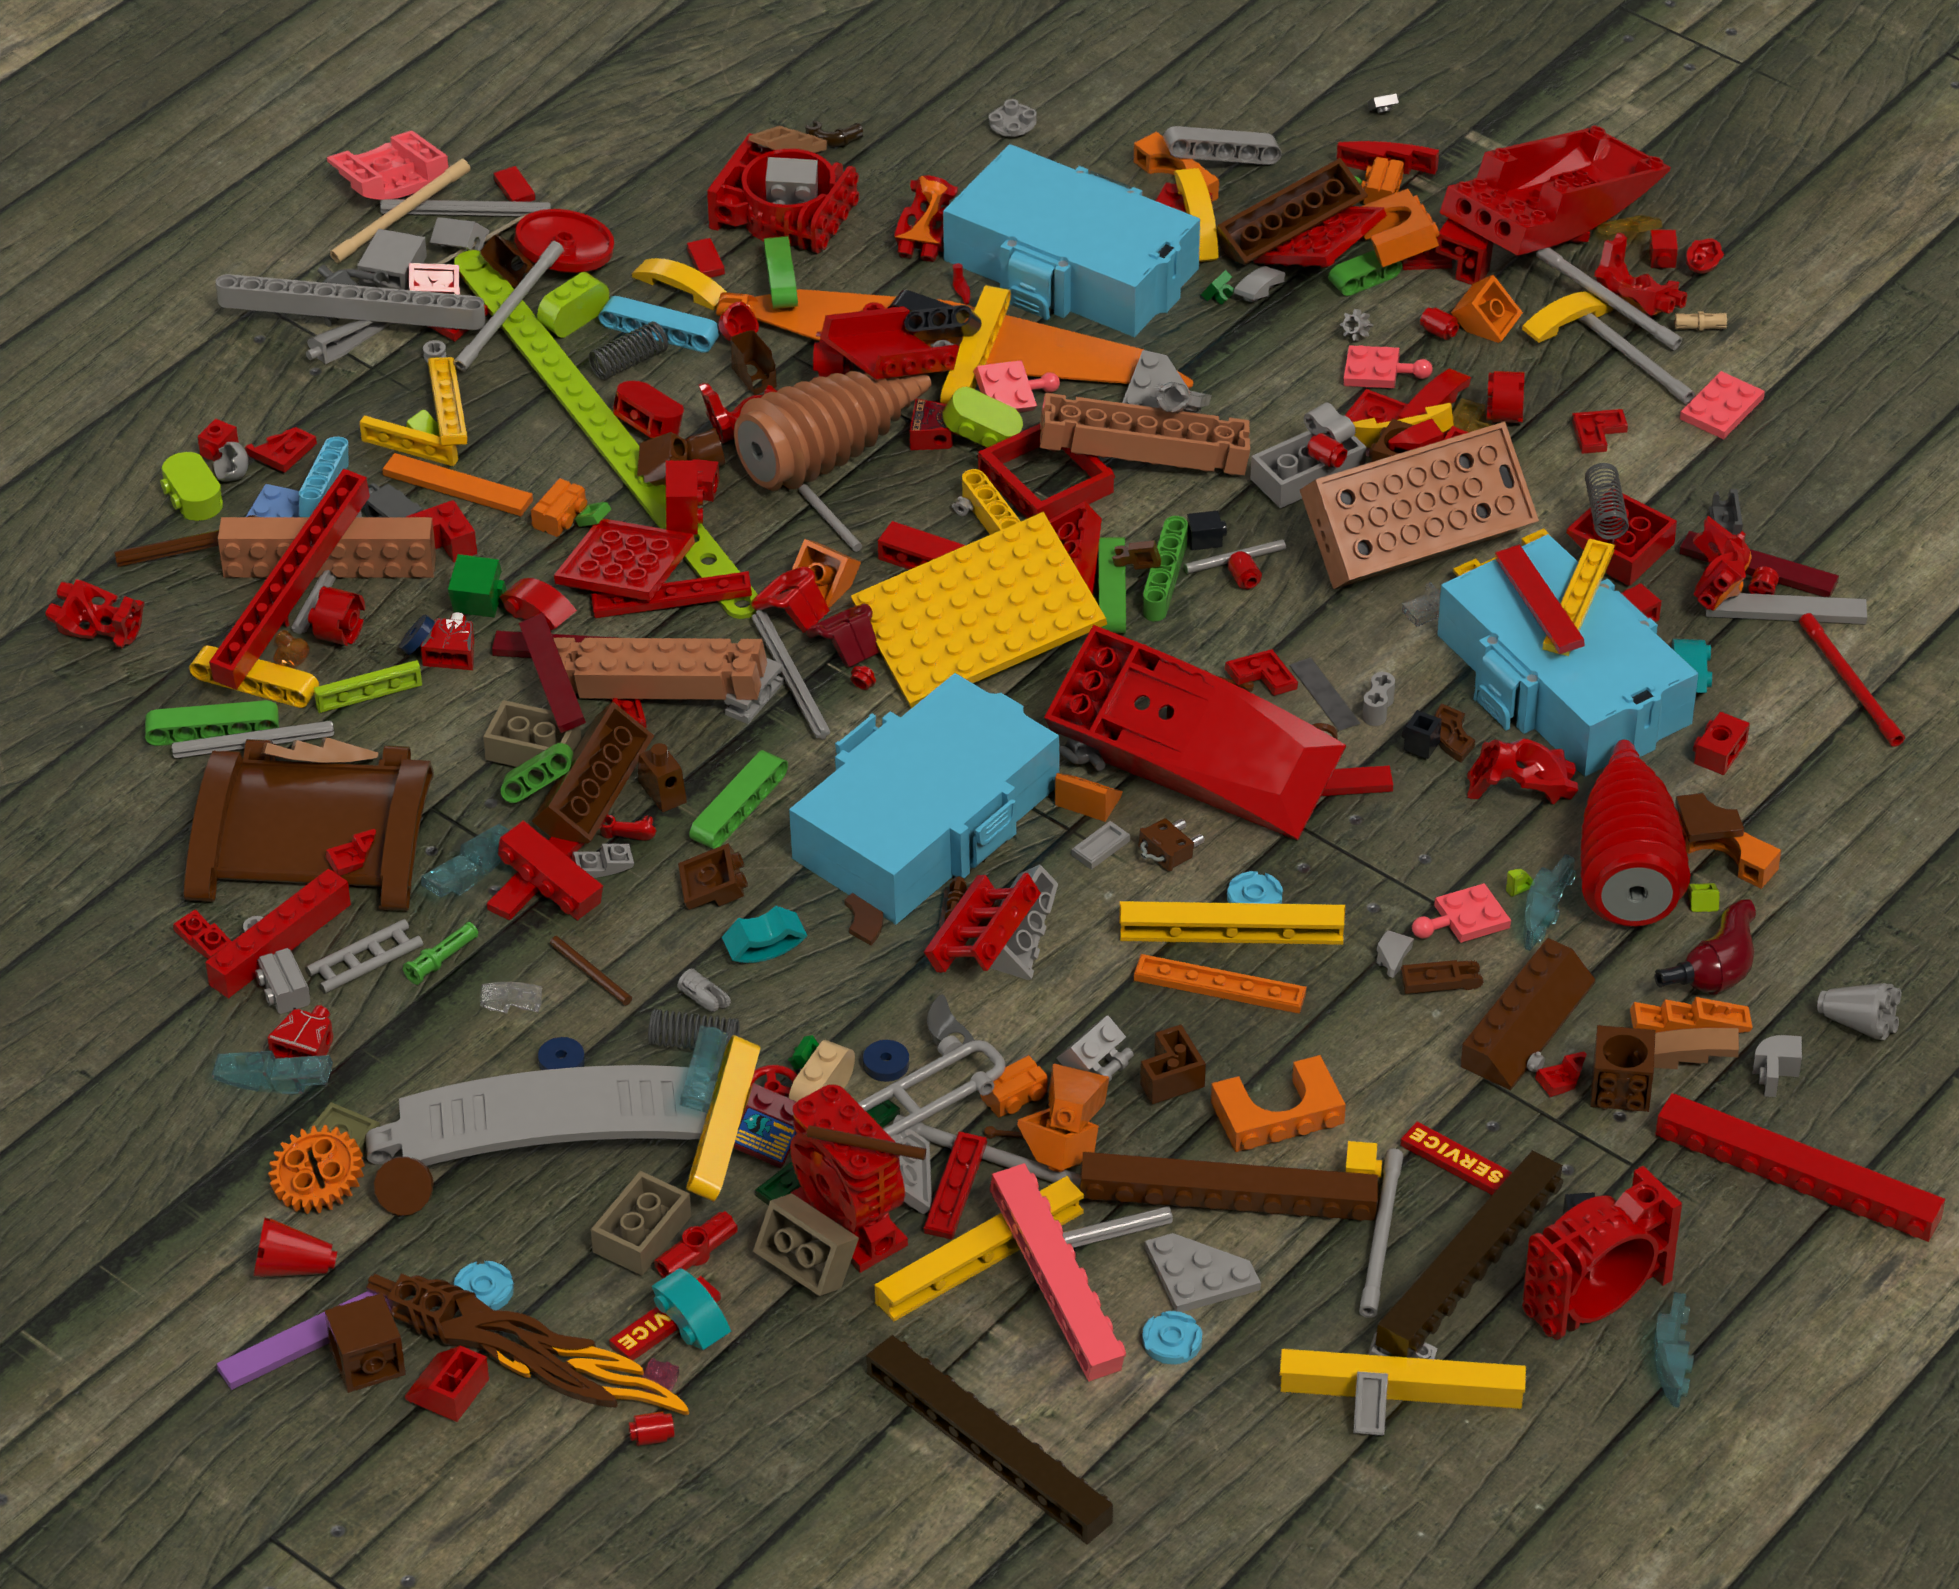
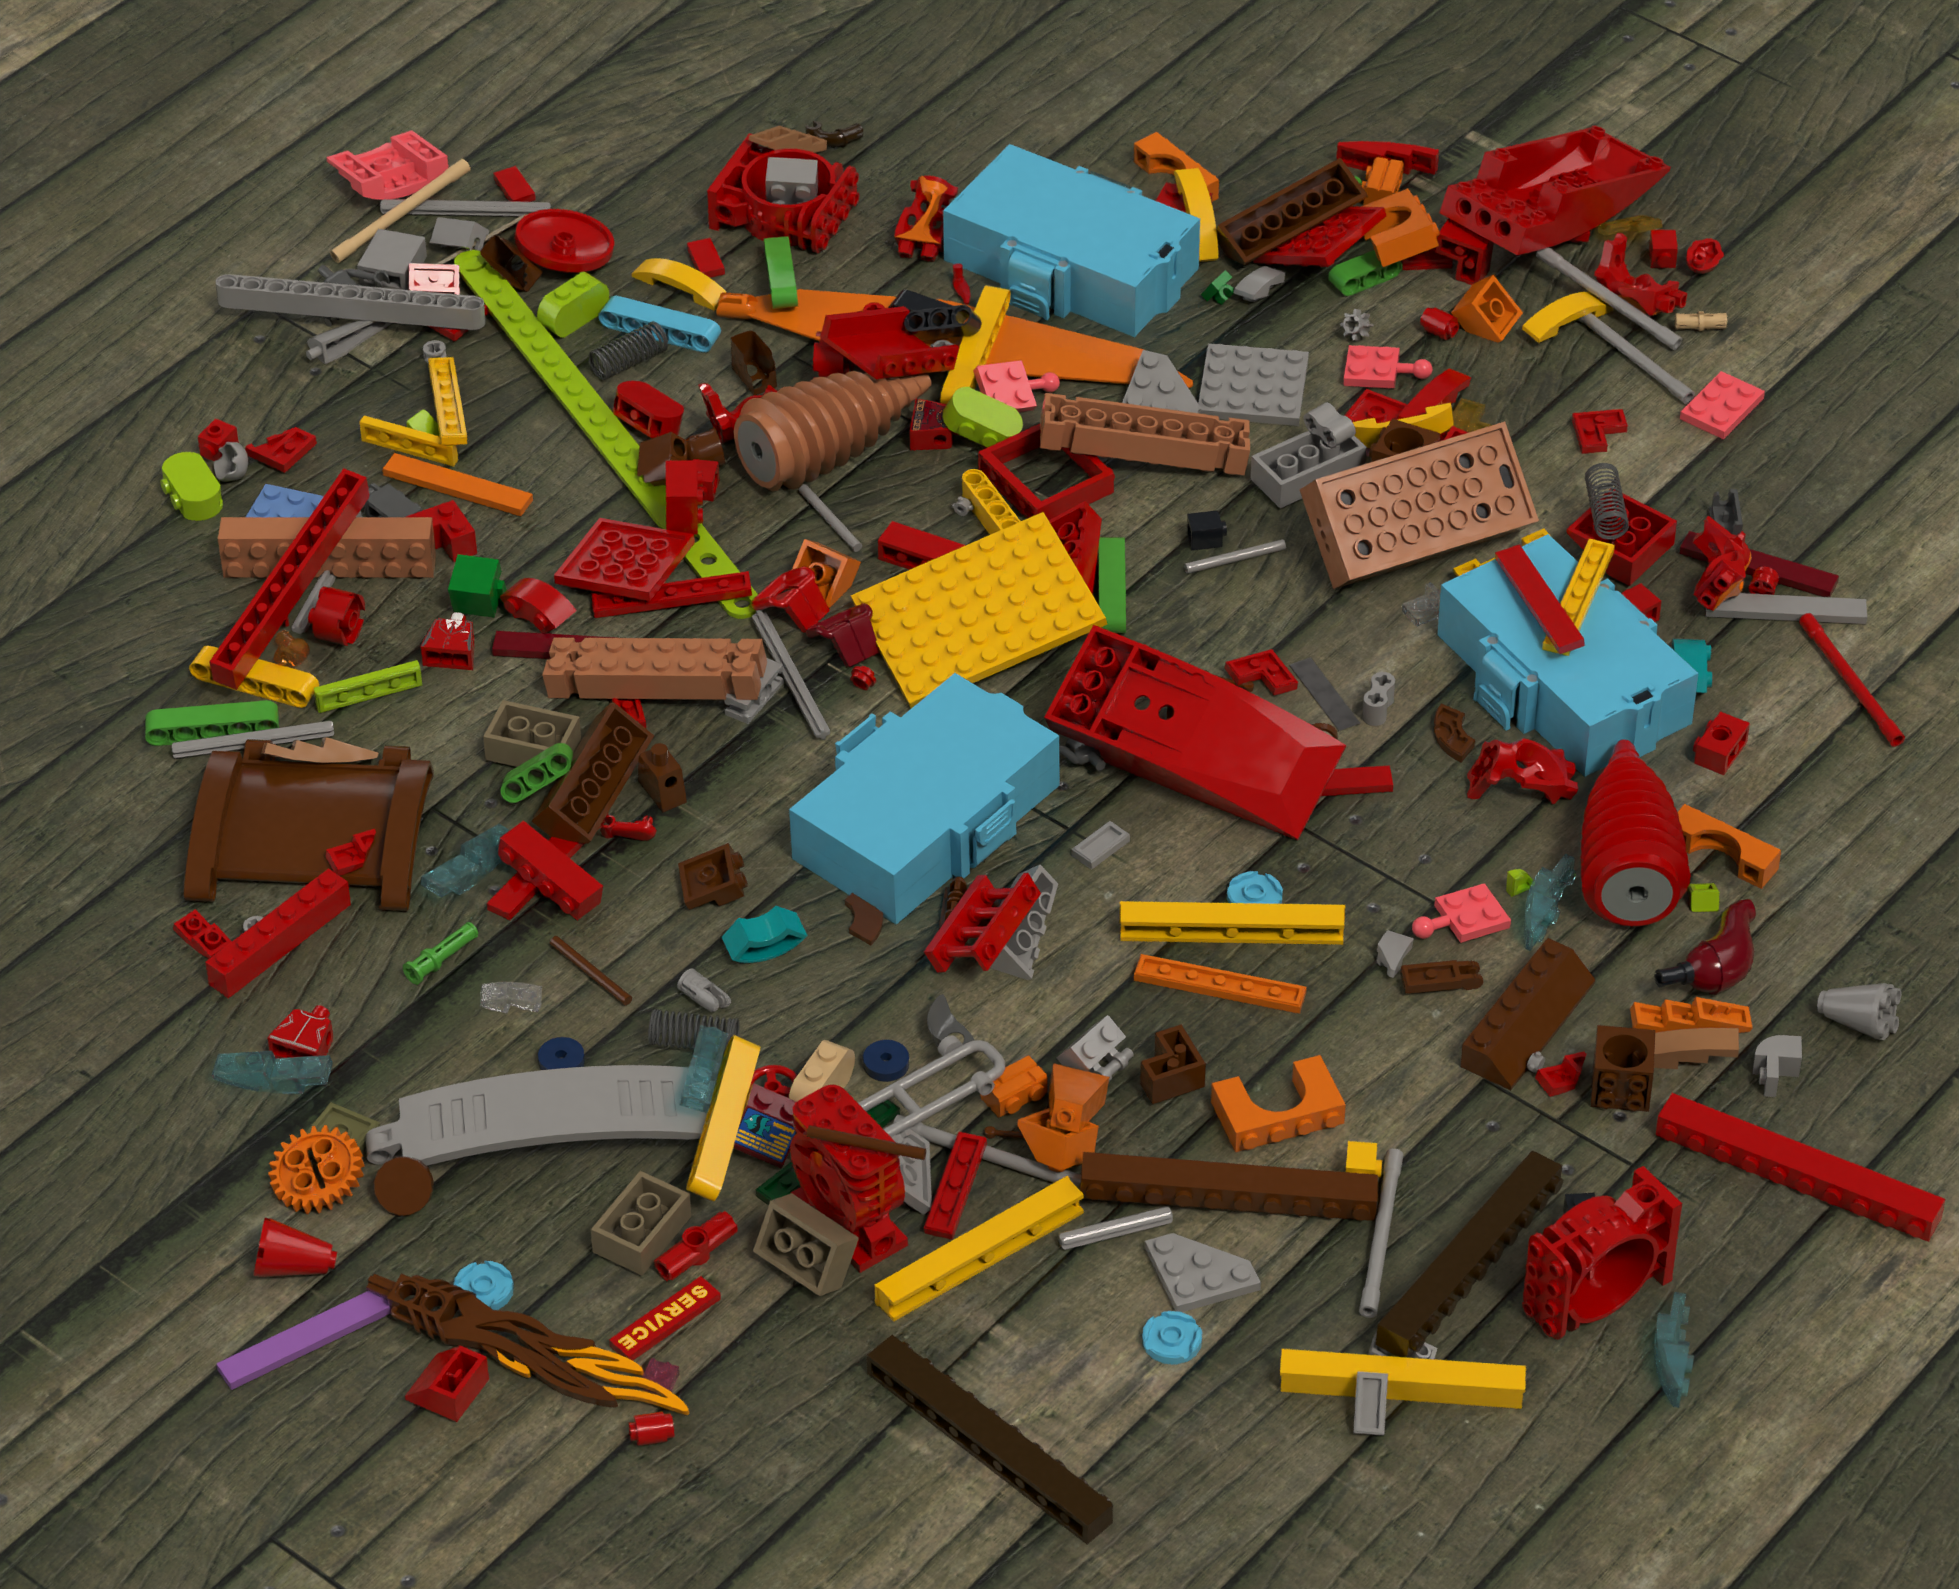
red hips [45,579,145,648] -> none
reddish brown piece [114,515,259,566] -> none
light grey brick [255,948,311,1014] -> none
medium azure beam [299,437,349,517] -> none
light grey bar [306,919,423,993] -> none
reddish brown brick [325,1293,406,1393] -> none
dark blue piece [399,614,435,655] -> none
light grey piece [454,241,564,371] -> none
dark red tile [519,613,586,733] -> none
orange brick [531,478,587,537] -> none
light grey slope [571,844,634,878] -> none
bright green tile [575,502,611,527] -> none
teal brick [652,1268,732,1350] -> none
bright green beam [689,750,788,849] -> none
red helmet [718,302,759,342] -> none
green tile [788,1035,819,1070] -> none
light grey dish [989,99,1037,136] -> none
coral brick [990,1163,1126,1382] -> none
orange slope [1055,773,1123,822] -> none
reddish brown plate [1112,540,1162,570] -> none
reddish brown piece [1138,818,1205,871] -> none
bright green beam [1143,516,1188,622] -> none
light grey plate [1150,382,1211,413] -> none
light grey beam [1163,126,1282,165] -> none
red brick [1228,551,1262,589] -> none
red brick [1307,433,1347,468] -> none
plate [1367,93,1399,113] -> none
red slope [1388,419,1444,451] -> none
red tile [1400,1121,1512,1195] -> none
black brick [1402,710,1442,759] -> none
red brick [1487,371,1525,423] -> none
reddish brown tile [1675,793,1744,842] -> none
none -> light grey plate [1198,343,1309,426]

